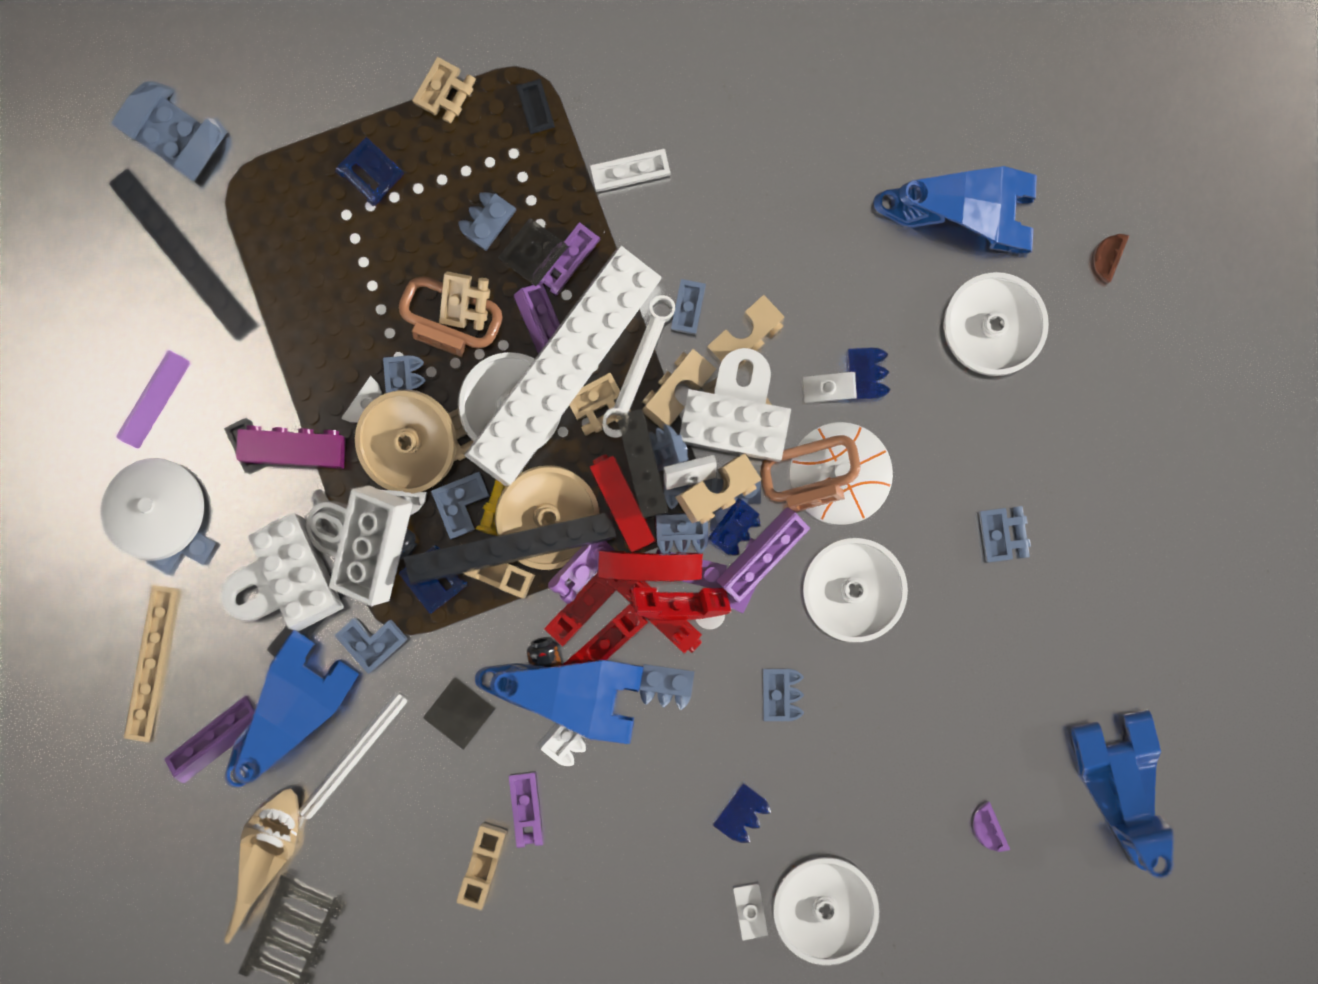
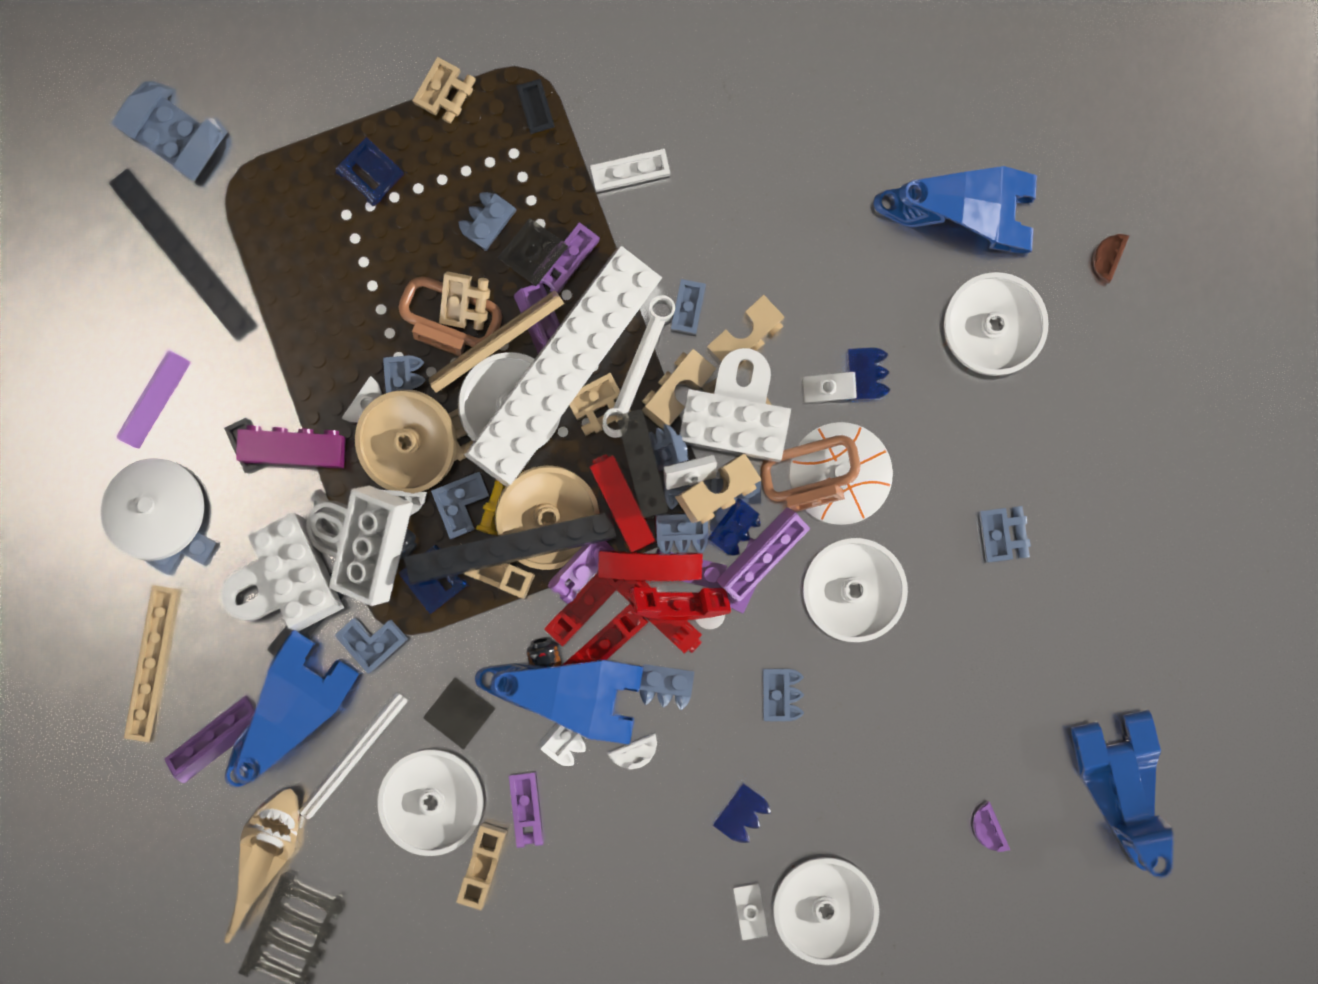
none -> white dish [378,750,483,856]
none -> tan tile [429,290,564,393]
none -> white plate [607,733,657,769]

